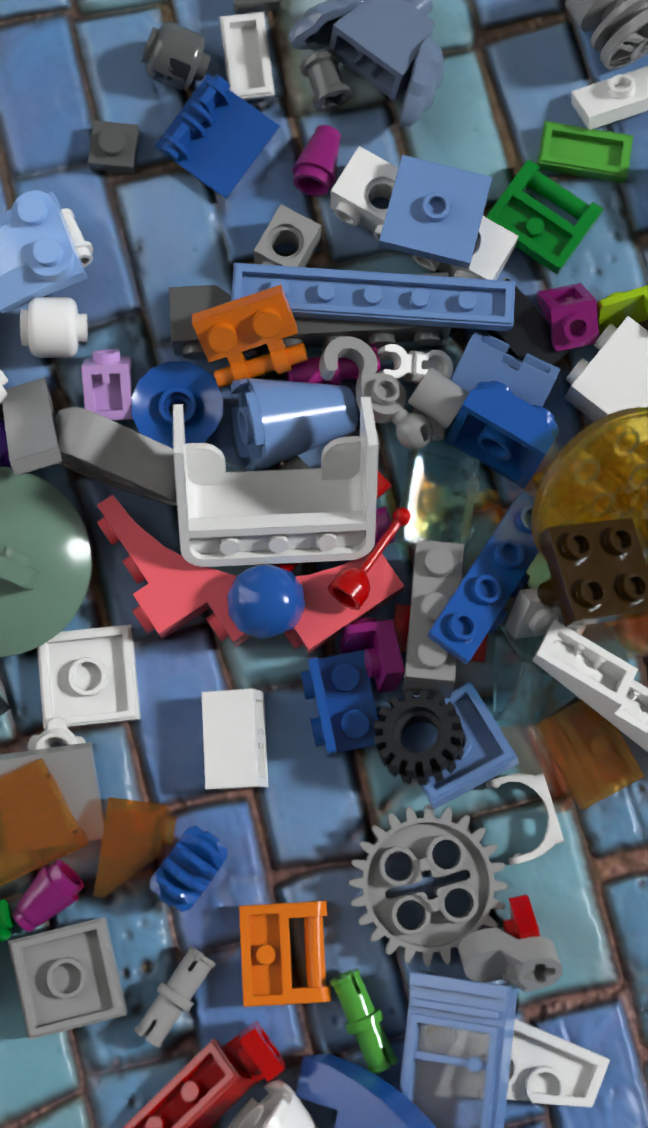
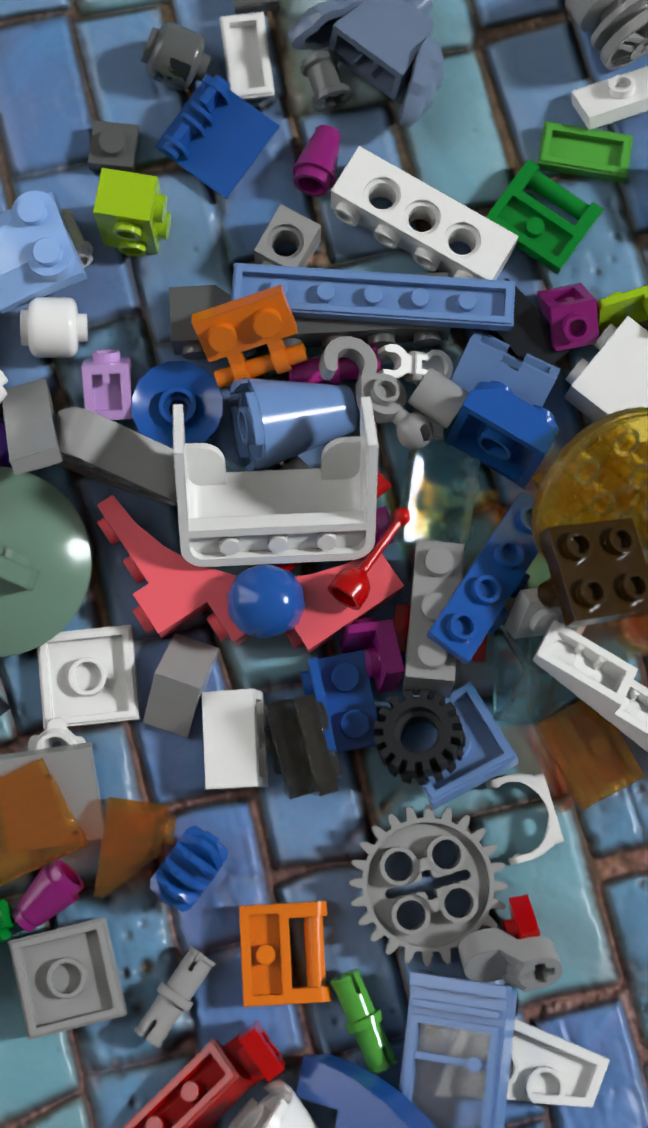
medium blue plate [379,155,492,269] -> none
none -> lime brick [93,168,171,257]
none -> light grey slope [143,633,220,738]
none -> clear smoke slope [263,694,341,799]

